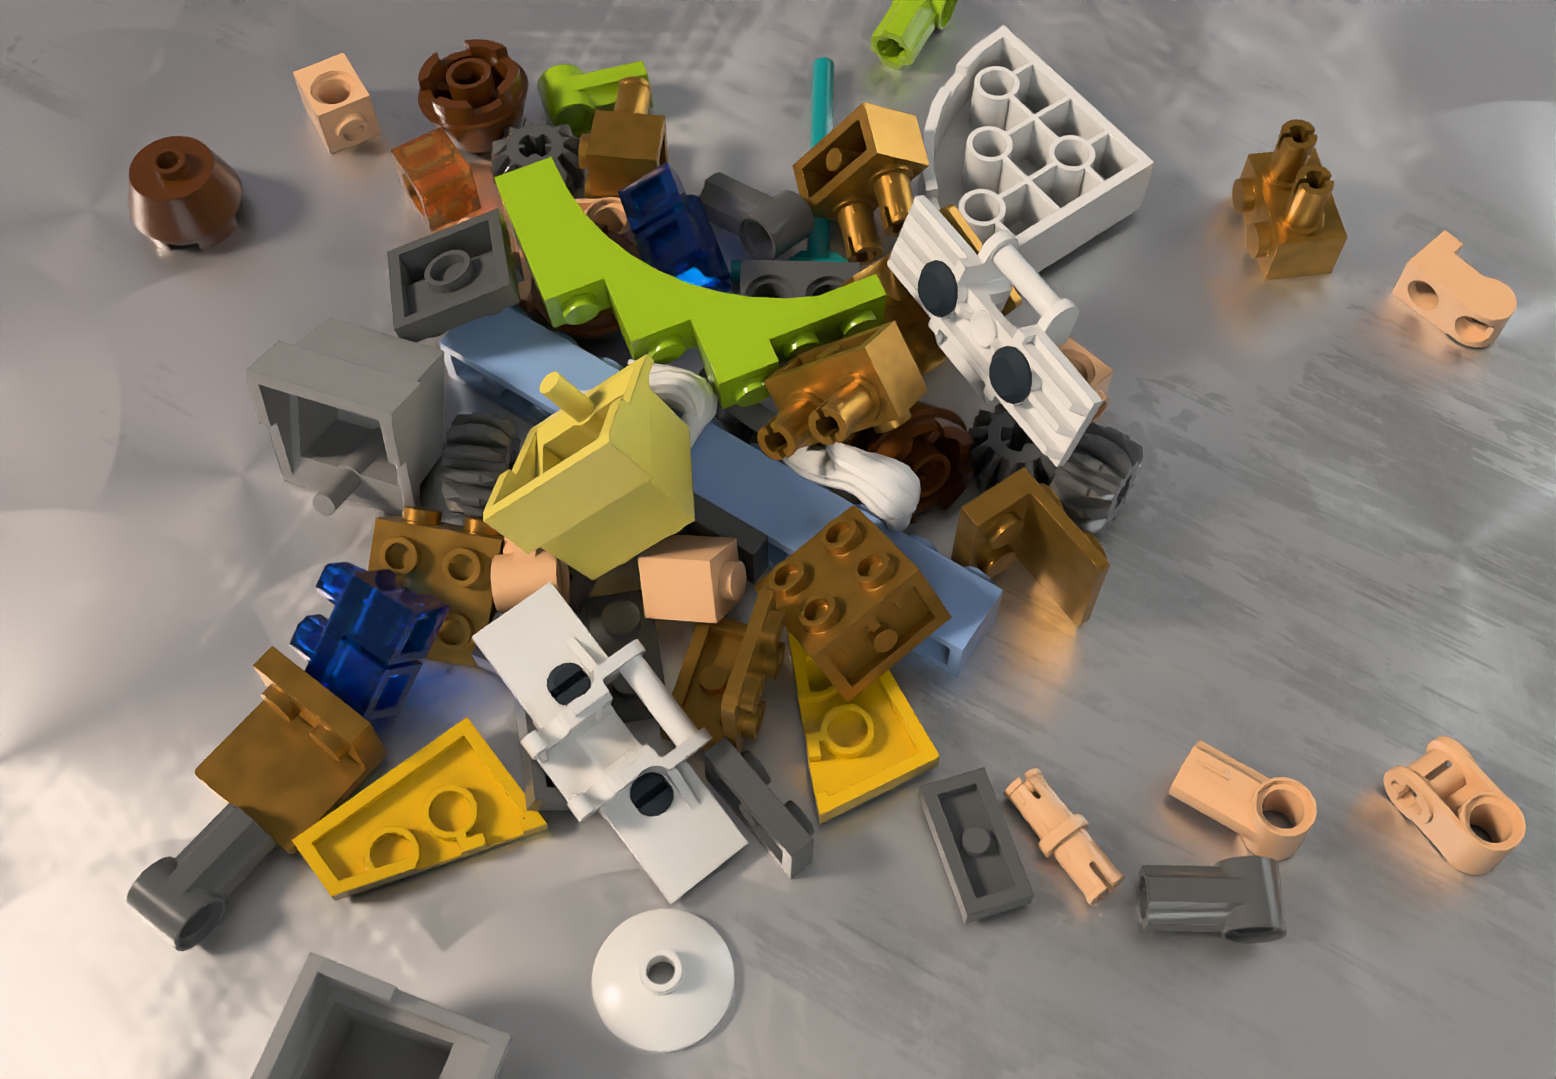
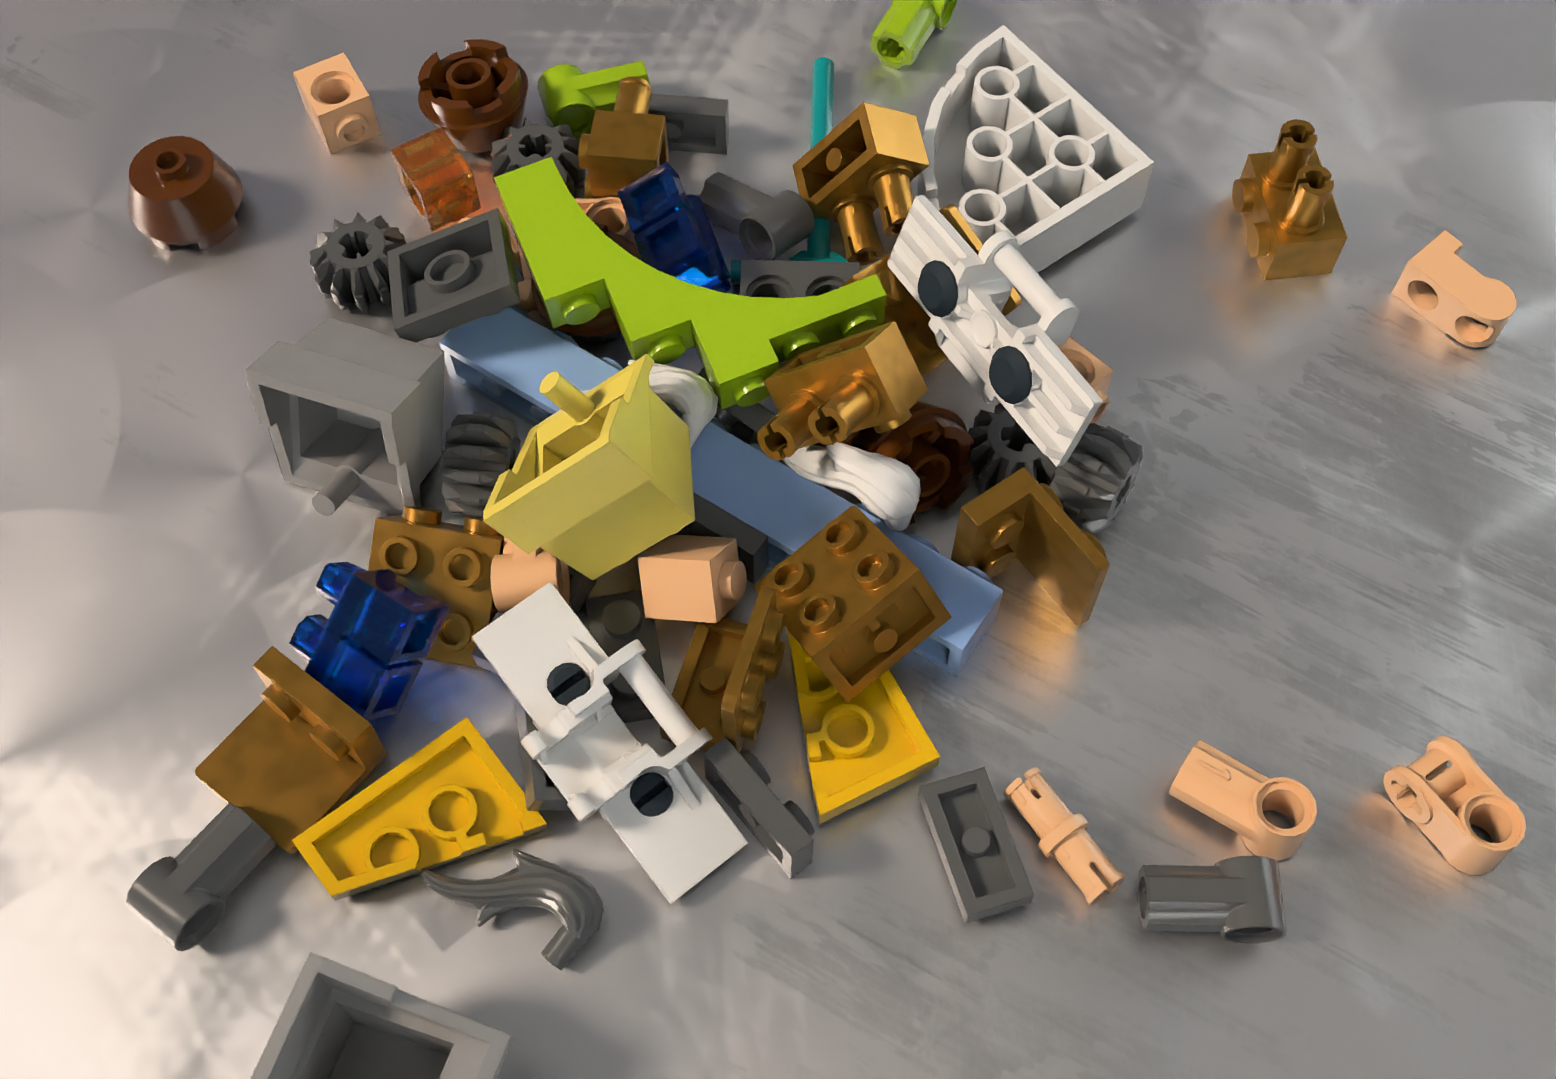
white dish [592,908,735,1053] -> none
none -> dark grey gear [309,212,407,315]
none -> dark grey piece [421,849,604,970]
none -> dark grey plate [614,91,730,155]

